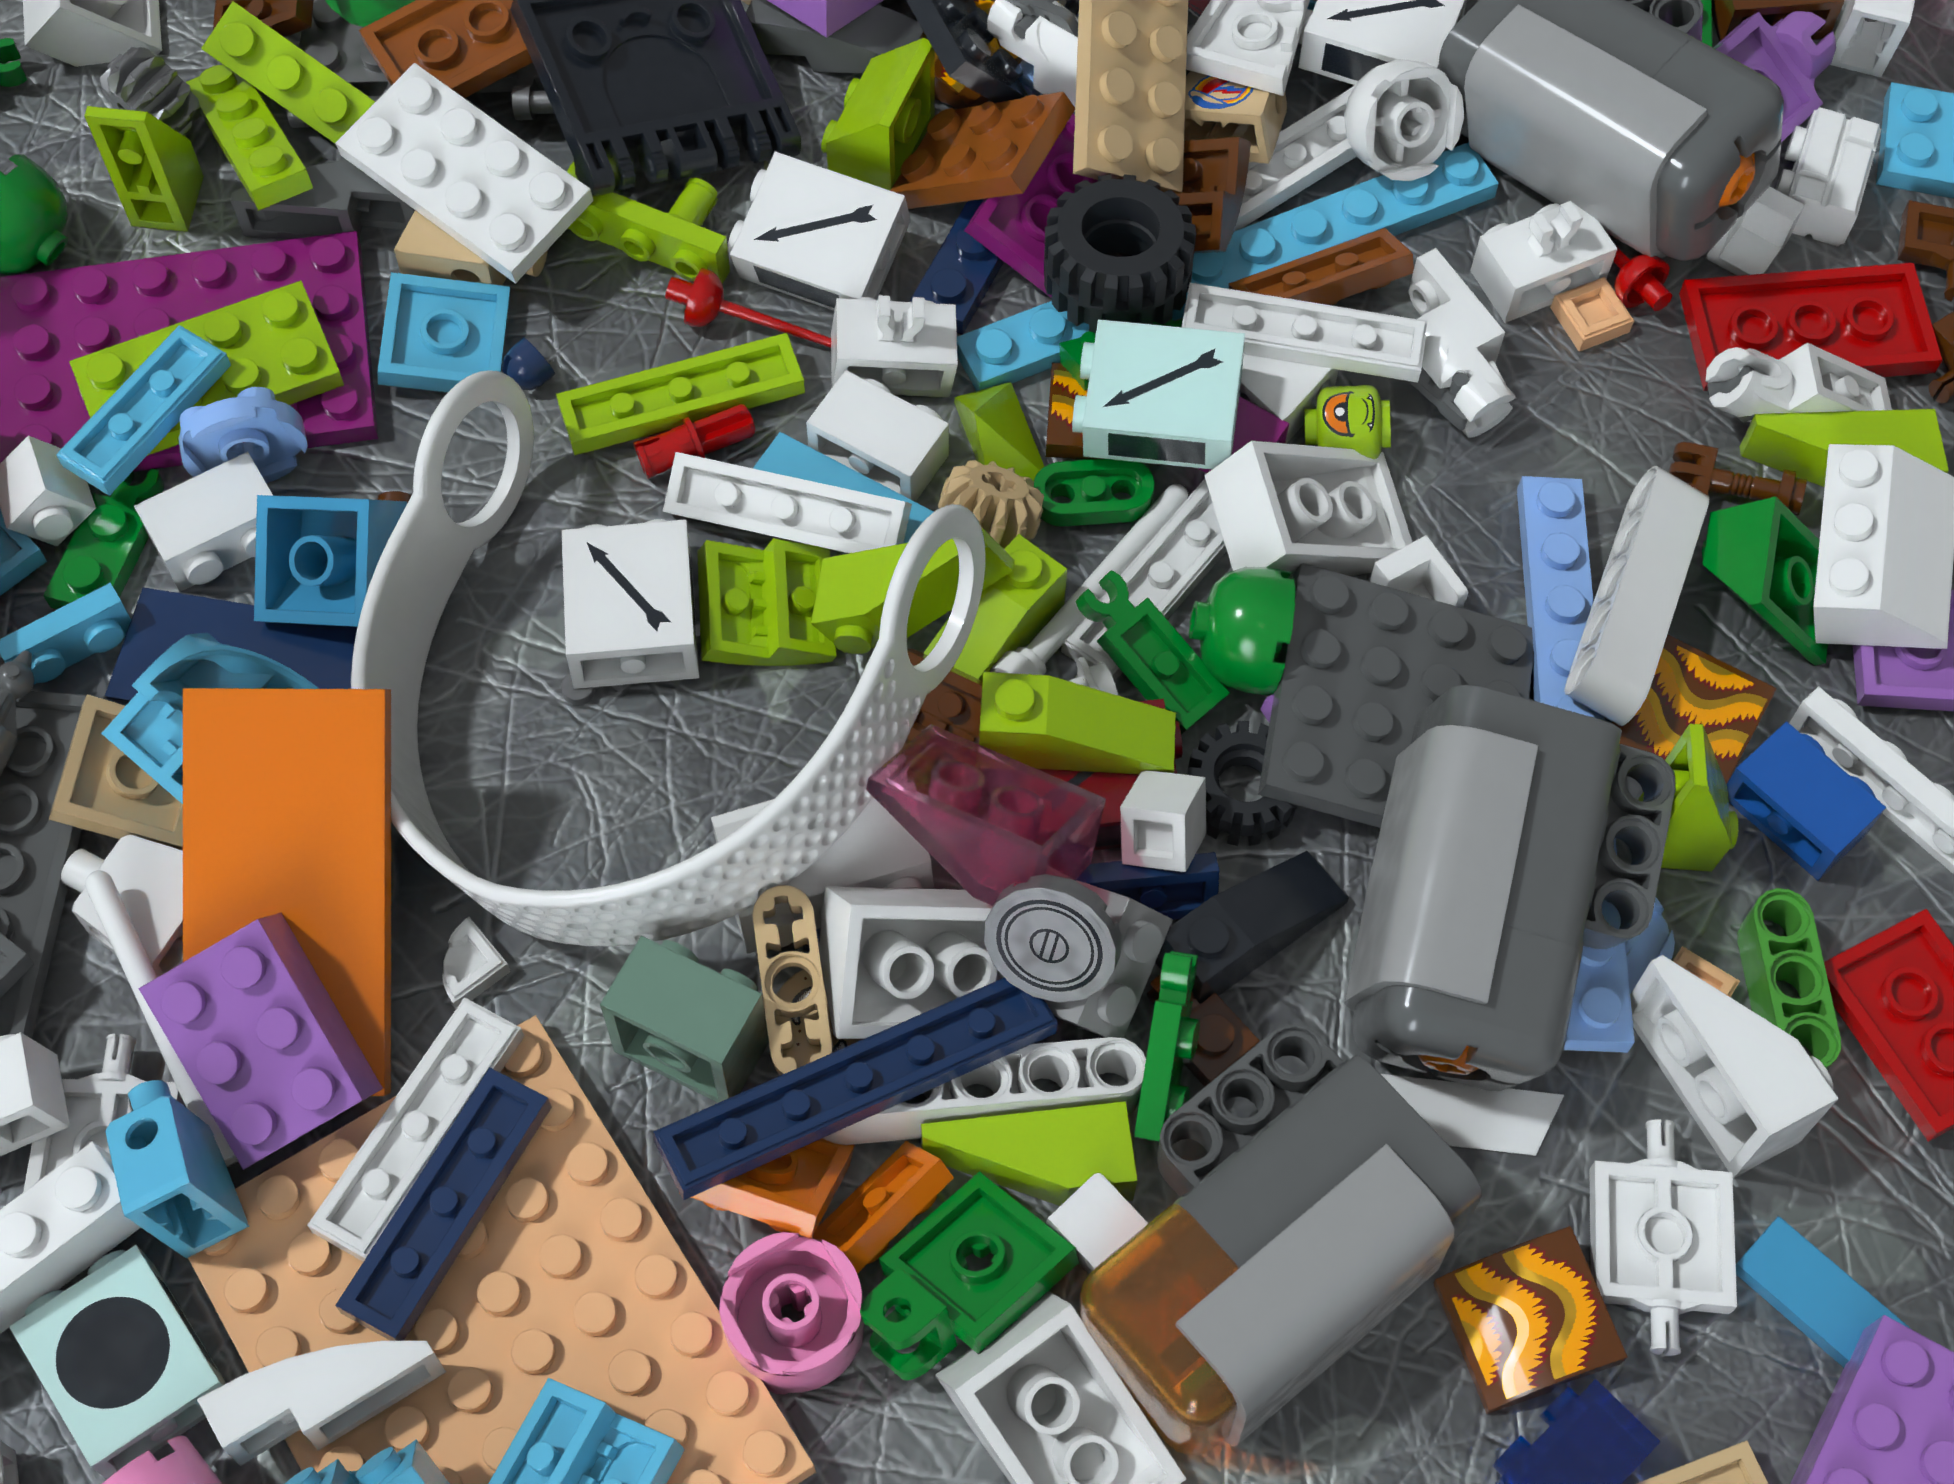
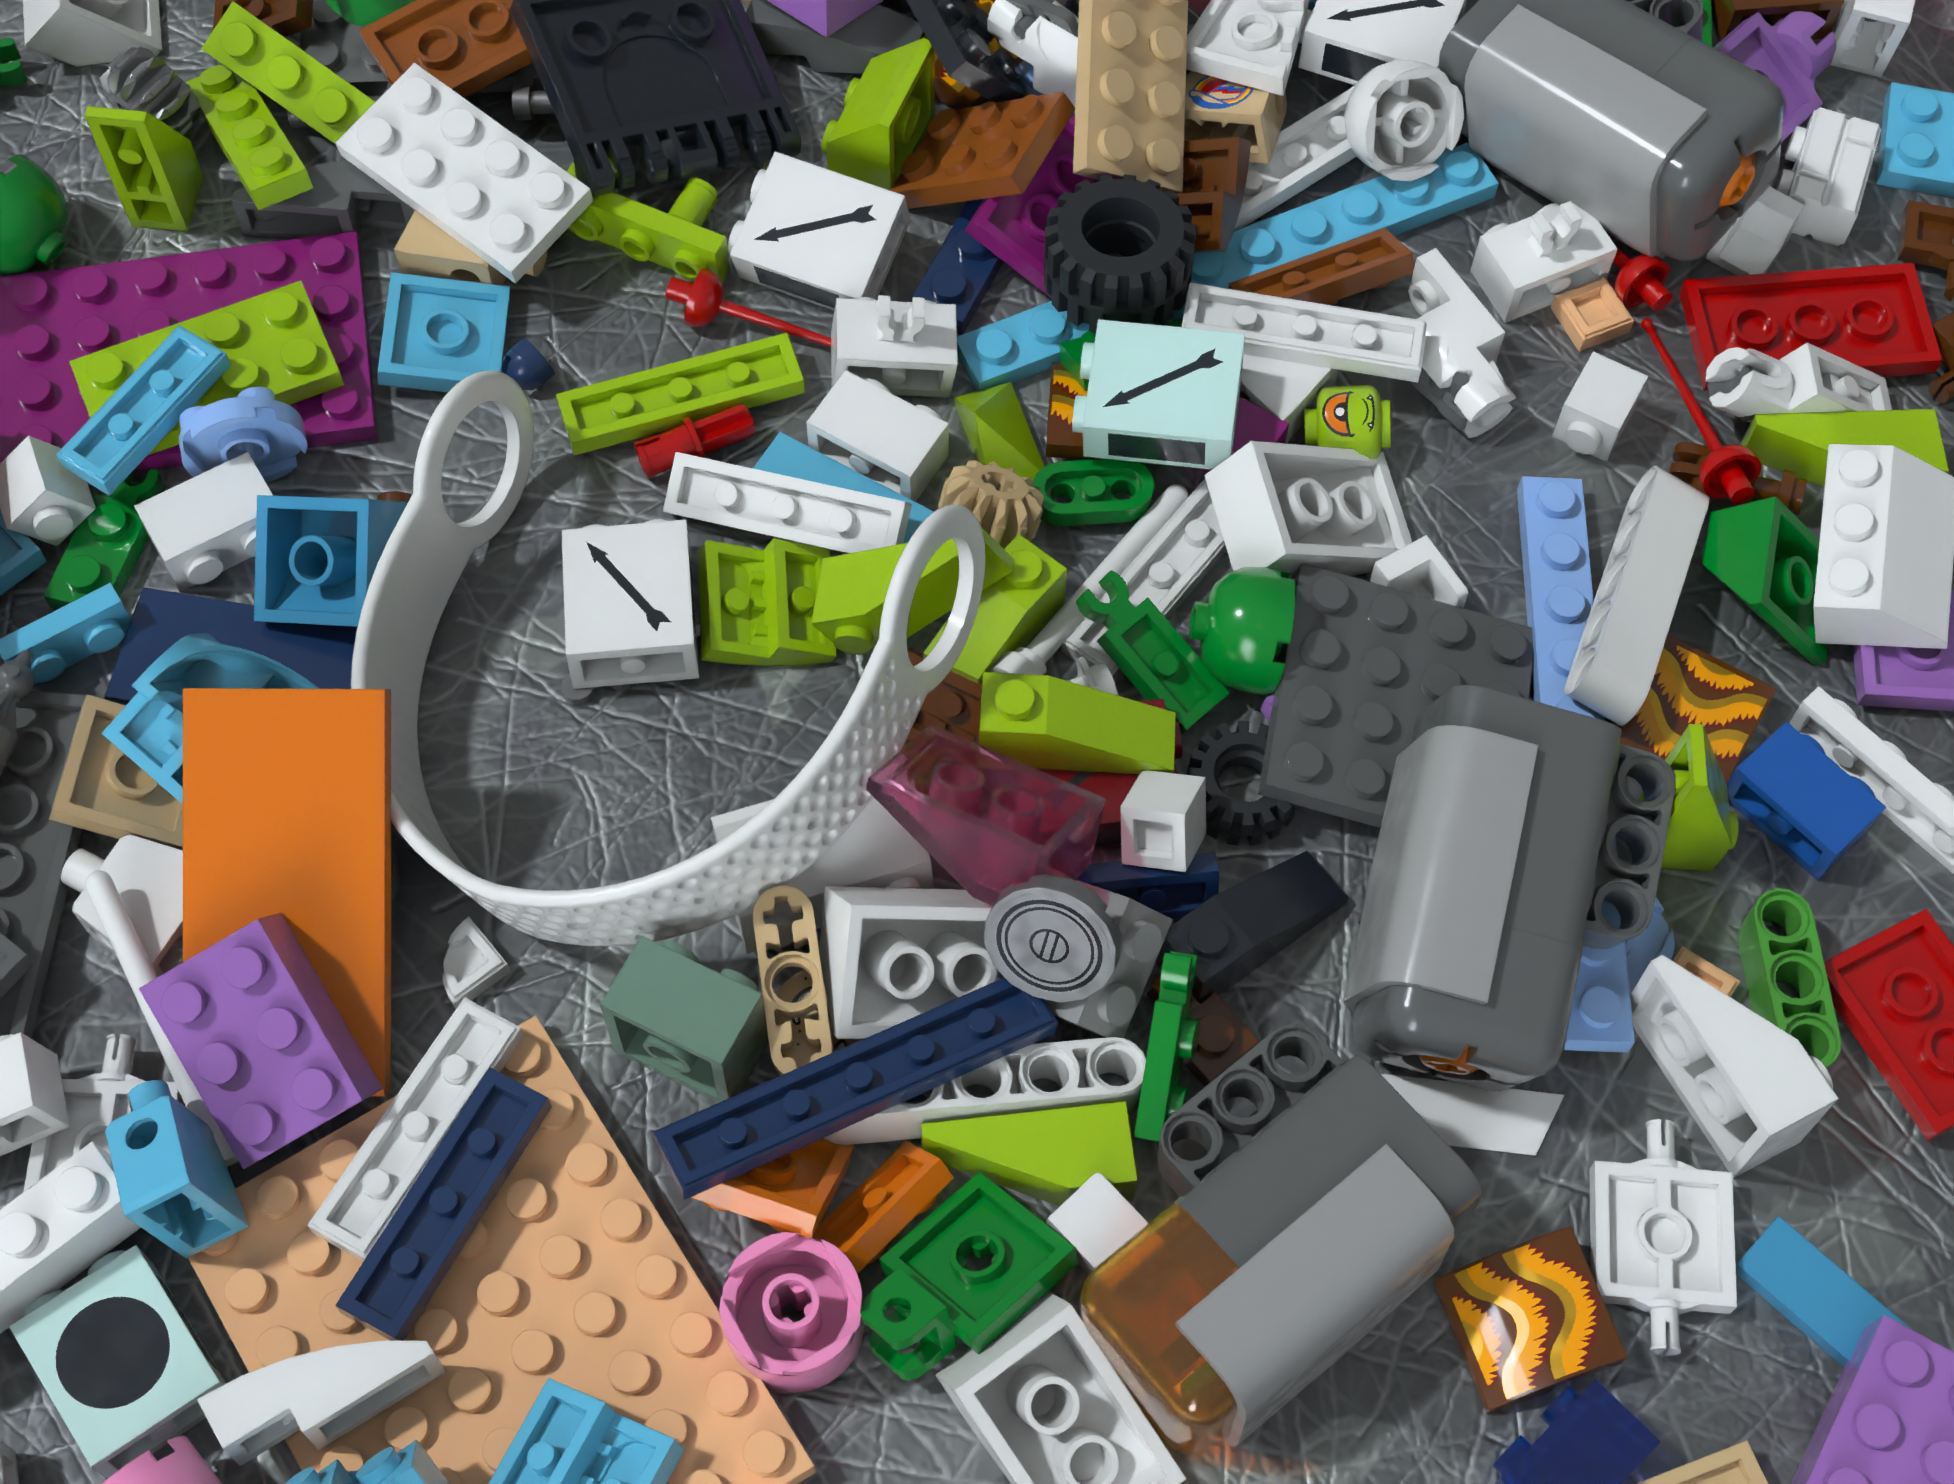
none -> white brick [1552,351,1648,462]
none -> red sword [1641,318,1761,505]

